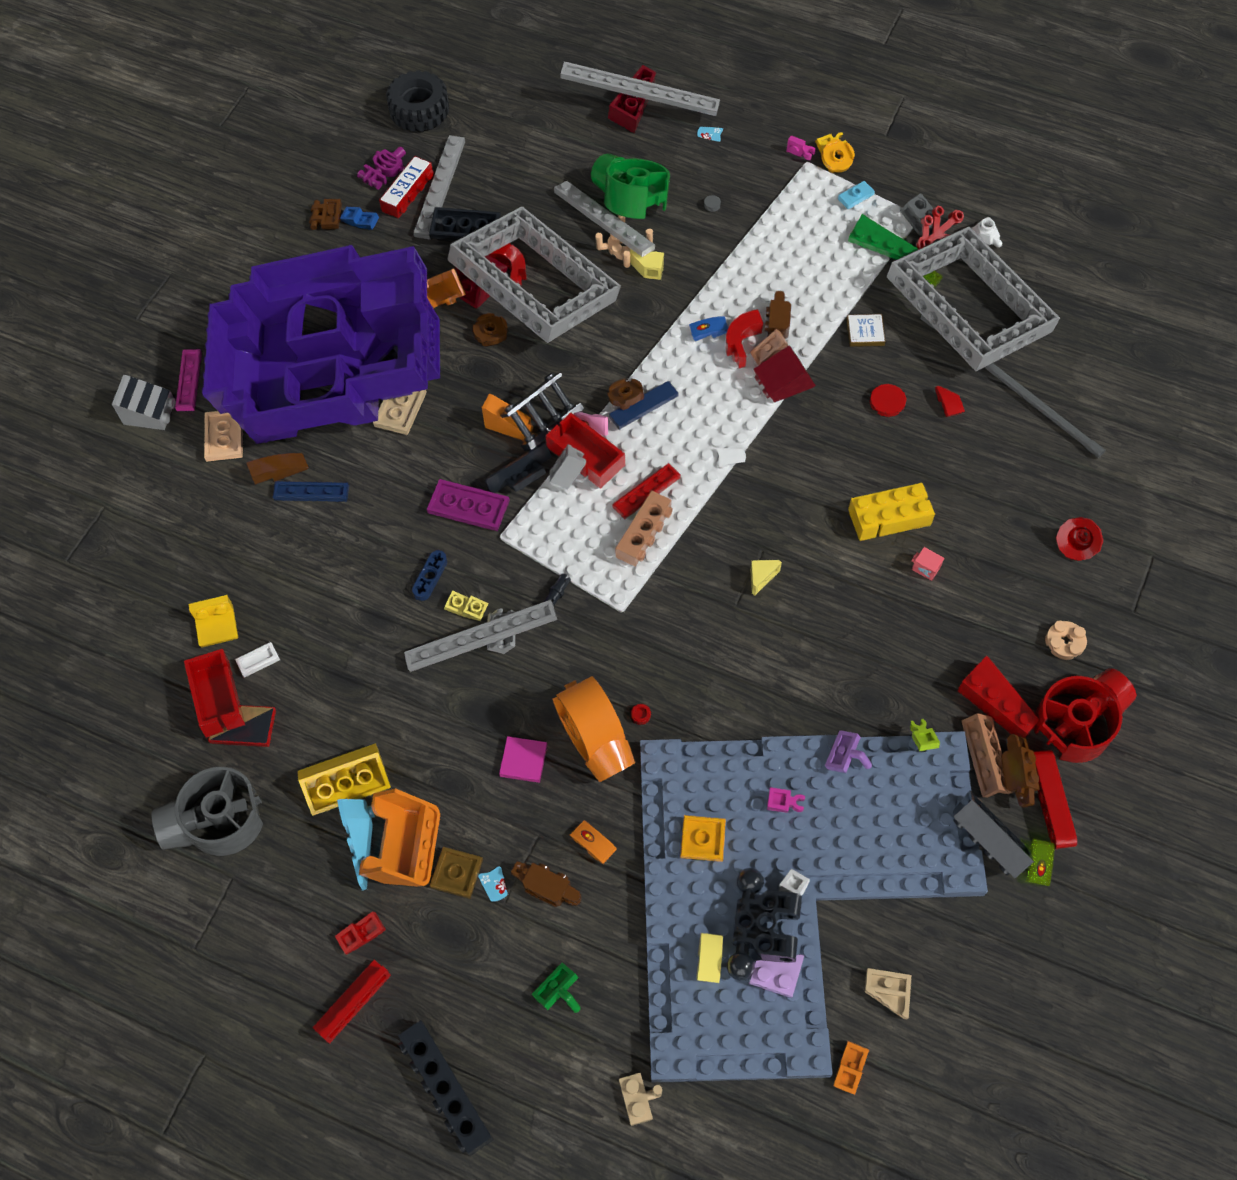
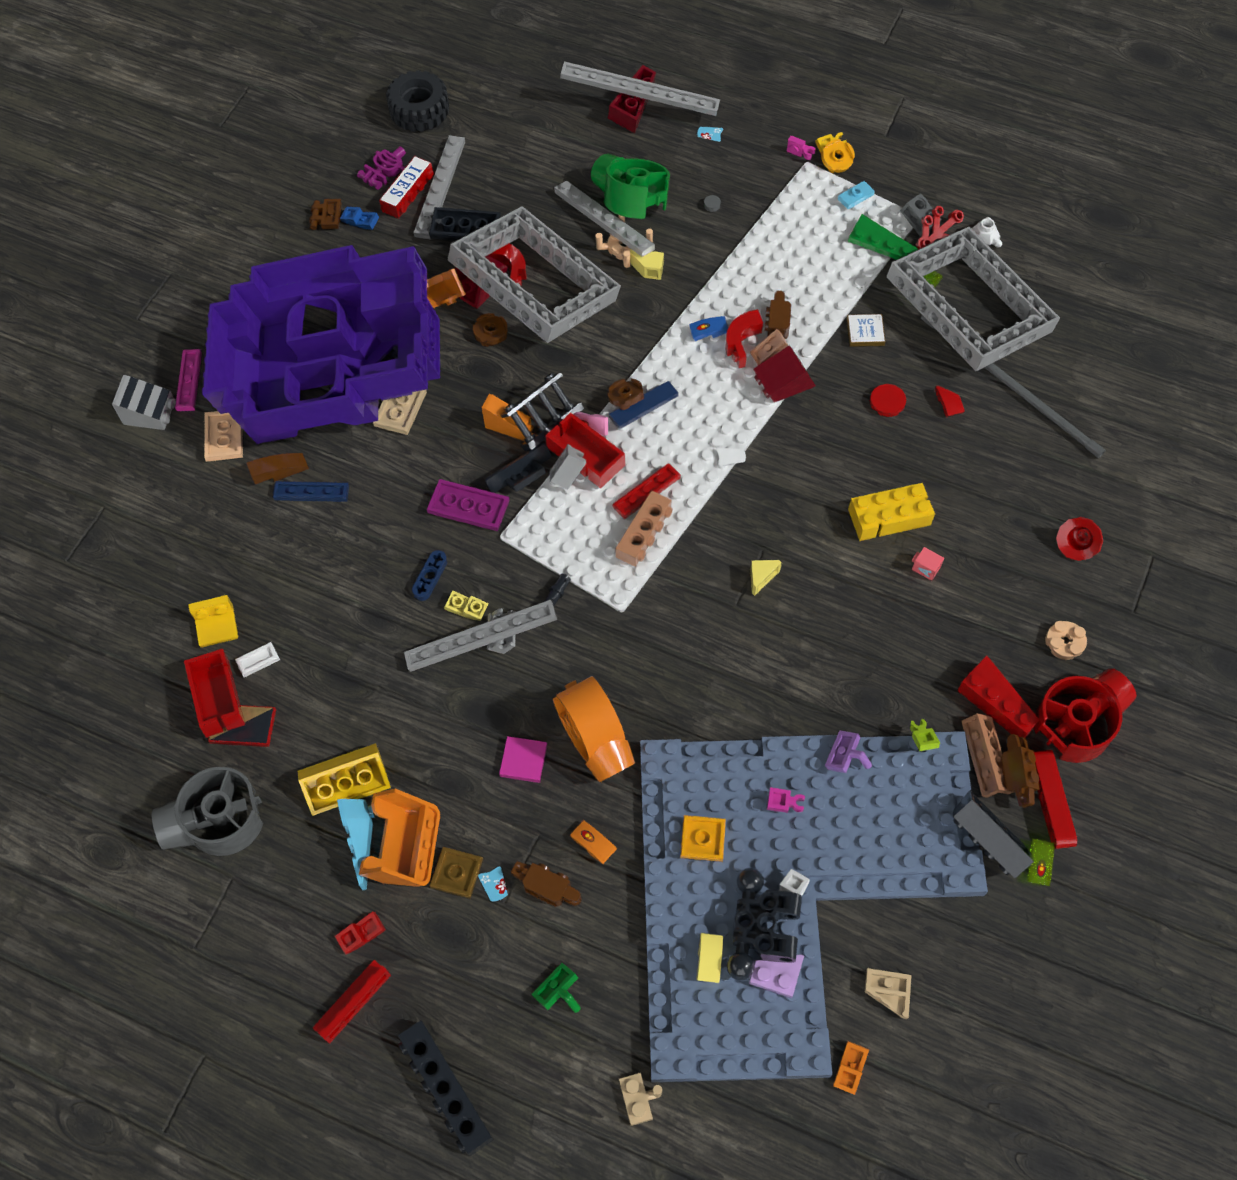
red tile [631,704,651,725] -> none

